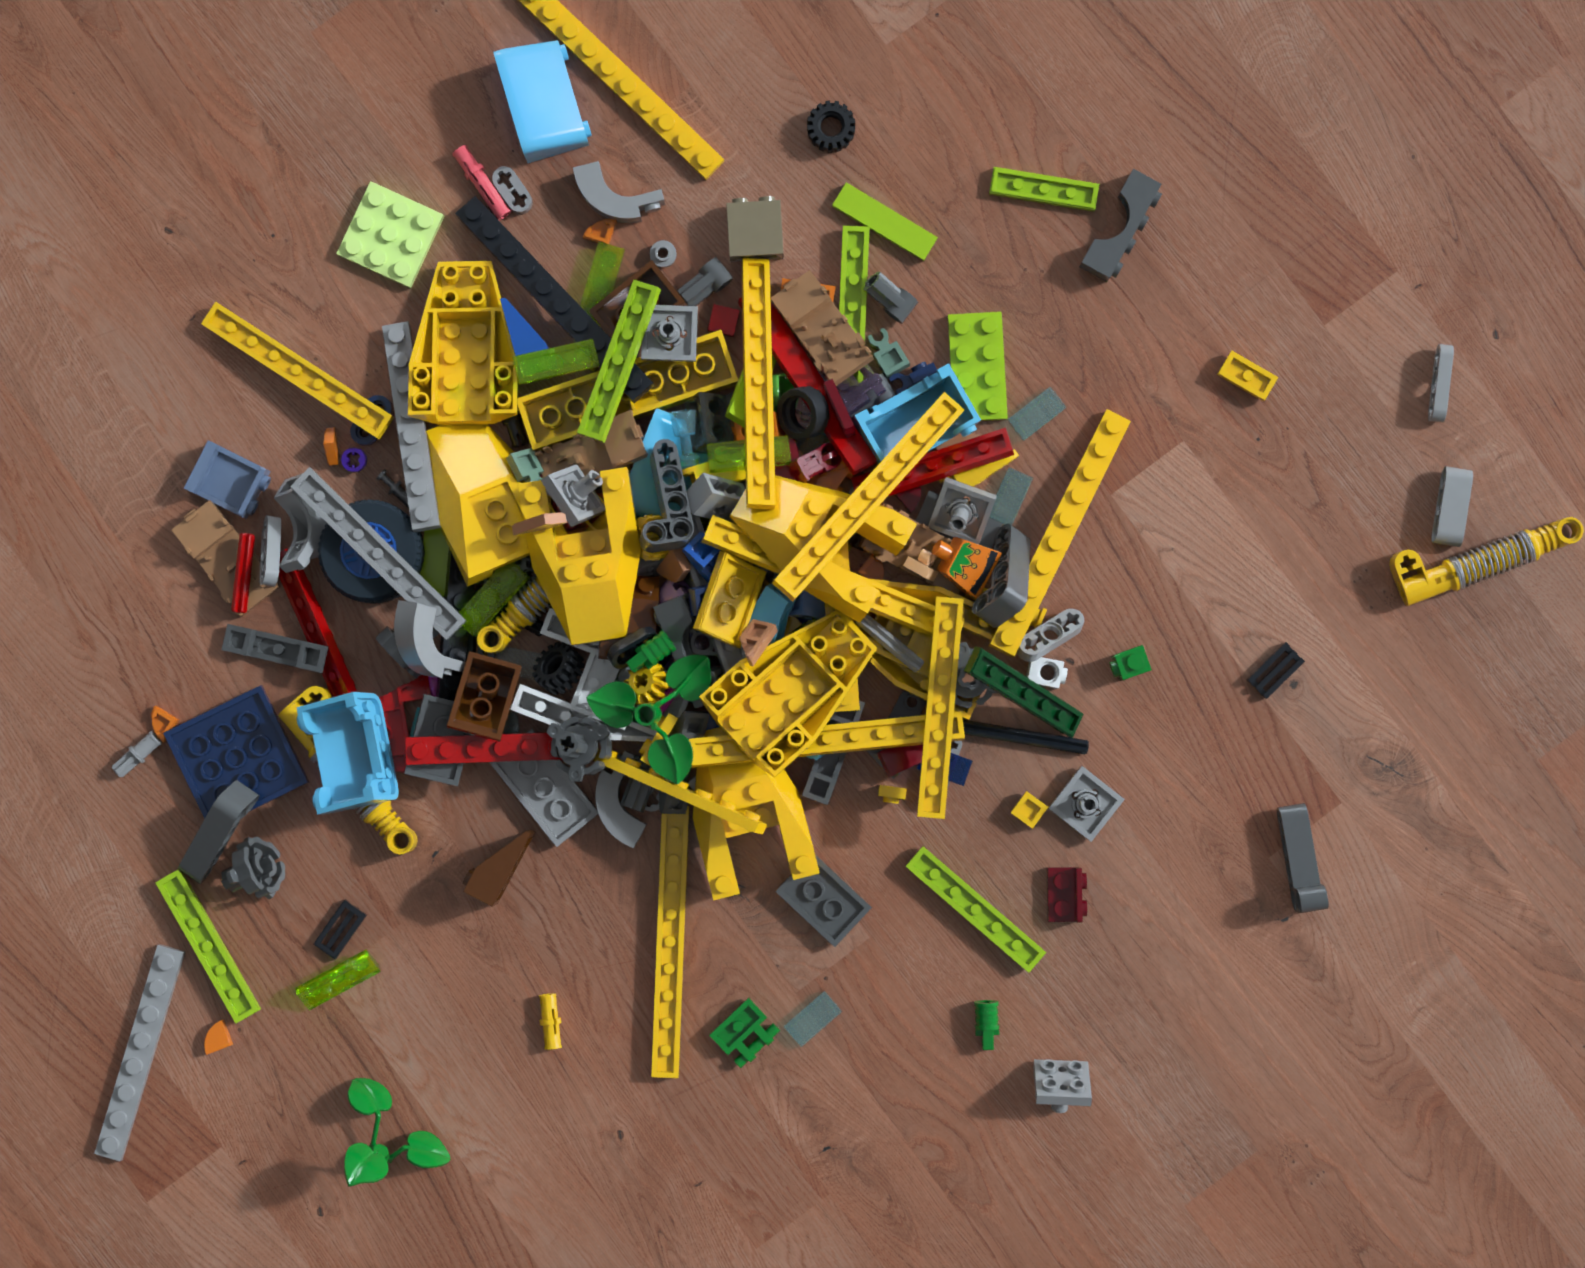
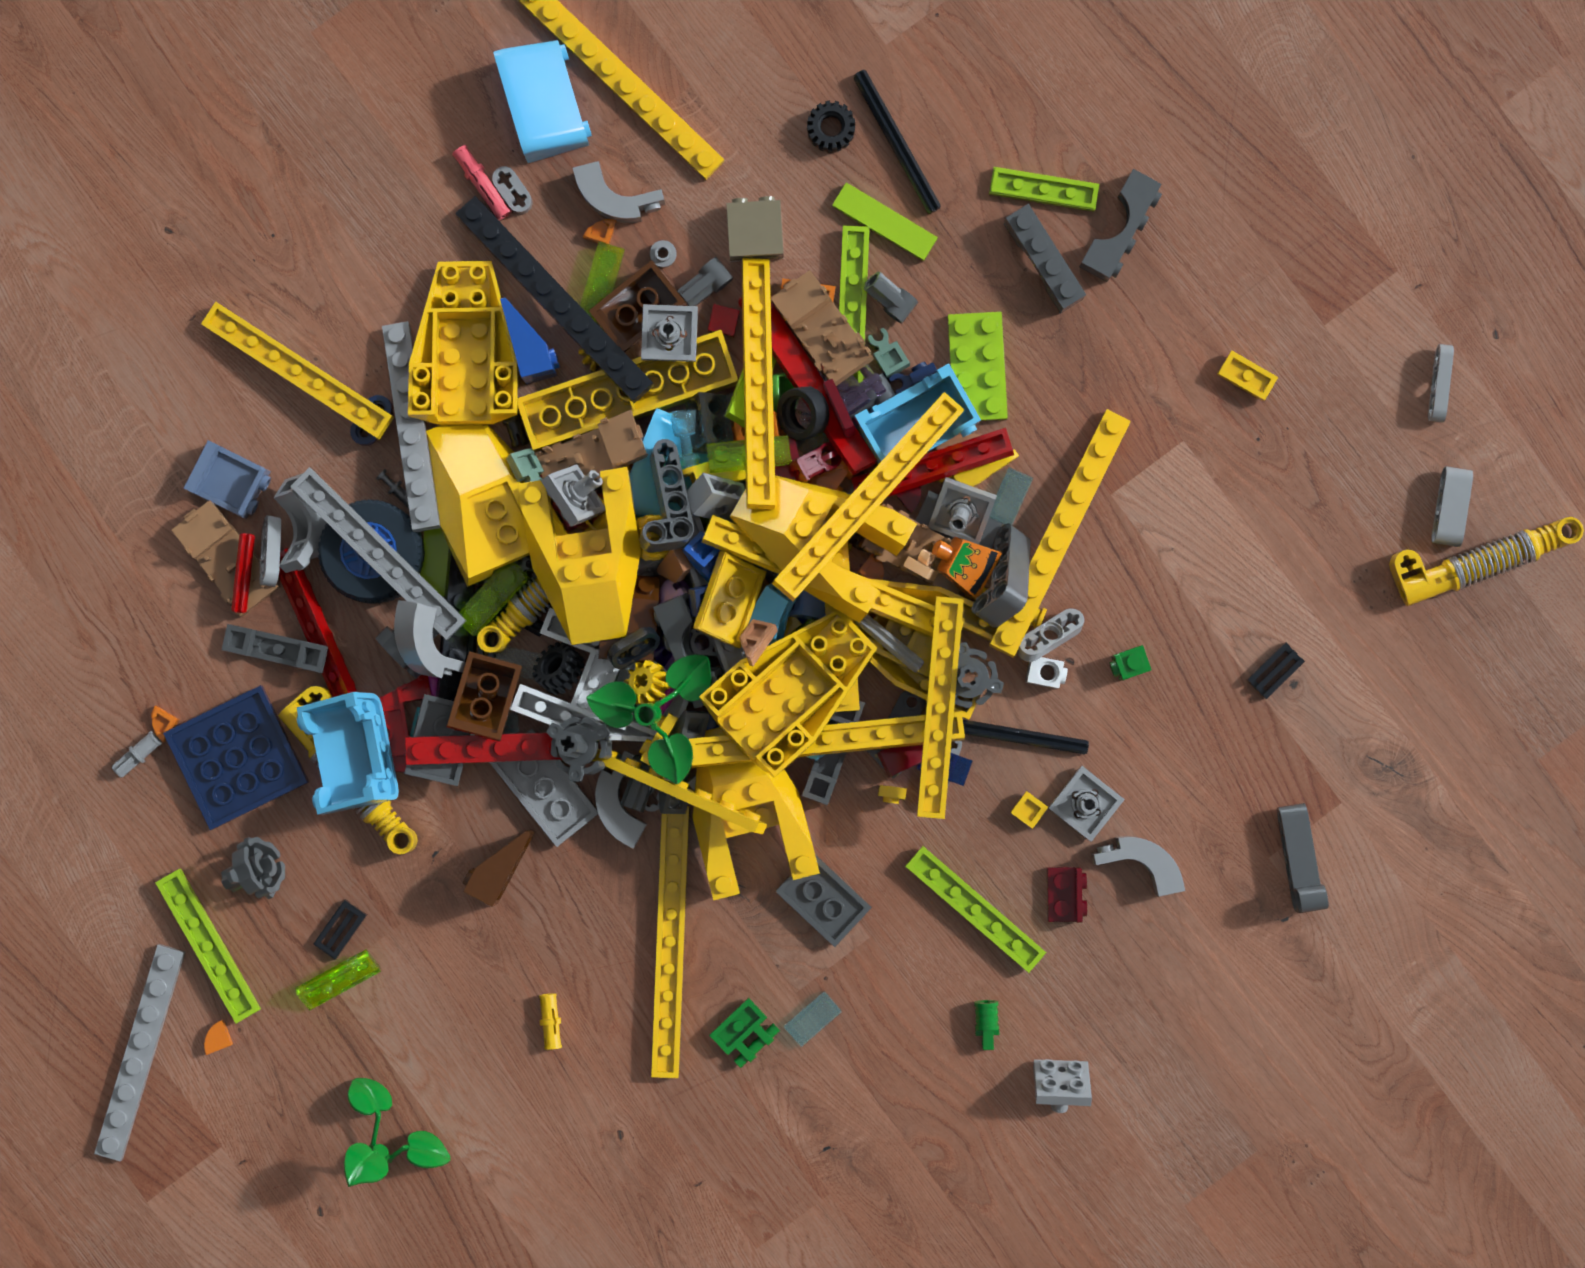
dark grey beam [178,780,260,884] -> none
orange tile [323,427,339,465] -> none
yellowish green plate [336,181,445,289] -> none
dark purple bush [341,448,368,472] -> none
clear neon green plate [512,339,599,385] -> none
nougat tile [512,512,567,535] -> none
lime plate [577,279,661,443] -> none
green hinge [626,630,677,673] -> none
dark green tile [964,646,1084,738] -> none
clear light blue tile [1007,387,1067,441] -> none
none -> black axle [854,70,941,214]
none -> dark grey arch [1003,204,1086,314]
none -> light grey arch [1091,836,1185,896]

